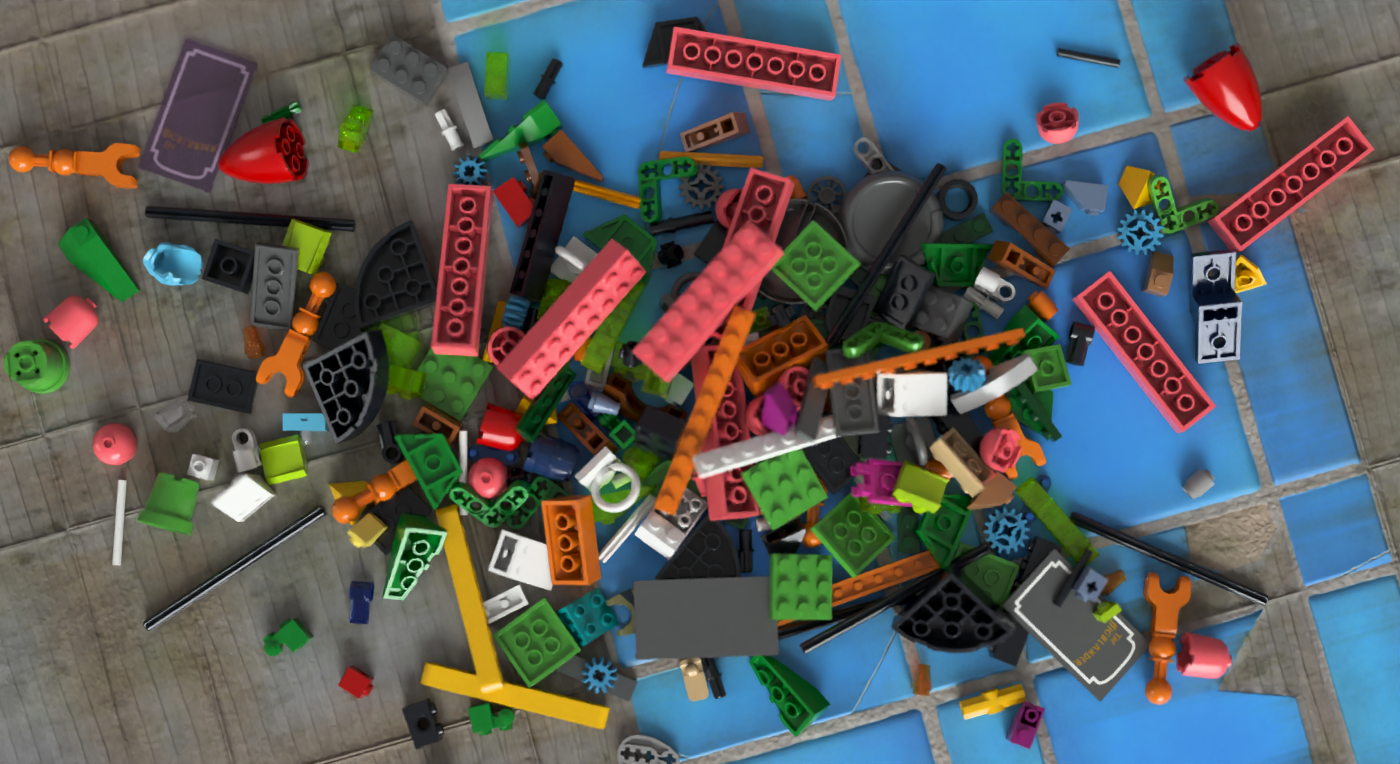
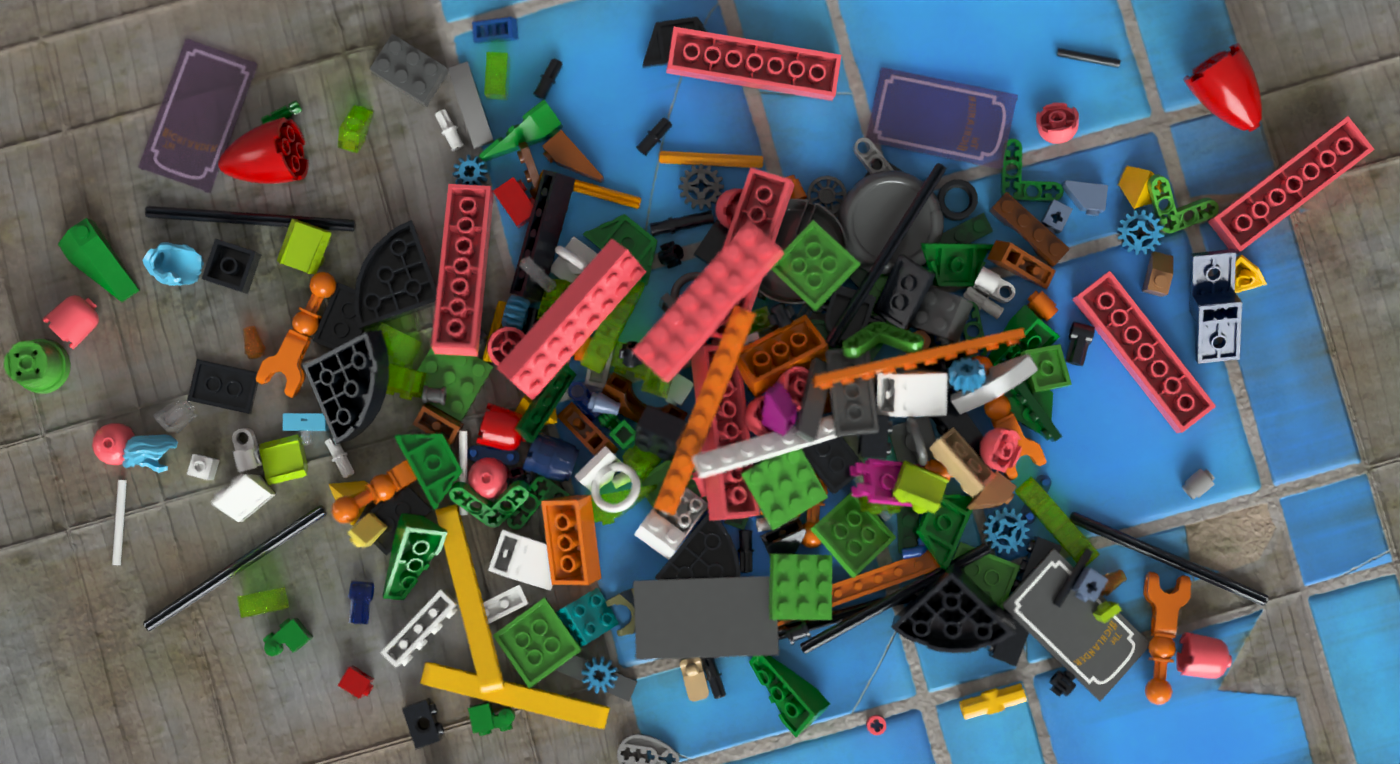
orange piece [8,143,141,188] -> none
bright green piece [136,472,200,536] -> none
dark grey tile [250,242,299,331] -> none
black piece [376,421,404,464] -> none
white axle [598,494,657,563] -> none
green beam [638,157,698,223] -> none
dark orange slope [680,112,750,152] -> none
clear orange cone [911,664,932,696] -> none
magenta slope [1006,701,1045,749] -> none
none -> medium azure hair [122,434,178,473]
none -> clear neon green brick [237,587,289,618]
none -> white axle [325,437,354,478]
none -> white brick [381,589,459,668]
none -> dark grey bush [422,385,447,406]
none -> blue slope [472,17,518,43]
none -> clear axle [520,257,556,292]
none -> black axle [636,118,672,156]
none -> black bush [784,620,811,646]
none -> clear purple piece [865,67,1018,170]
none -> coral bush [866,715,887,735]
none -> blue arm [902,537,928,559]
none -> black gear [1049,670,1076,697]

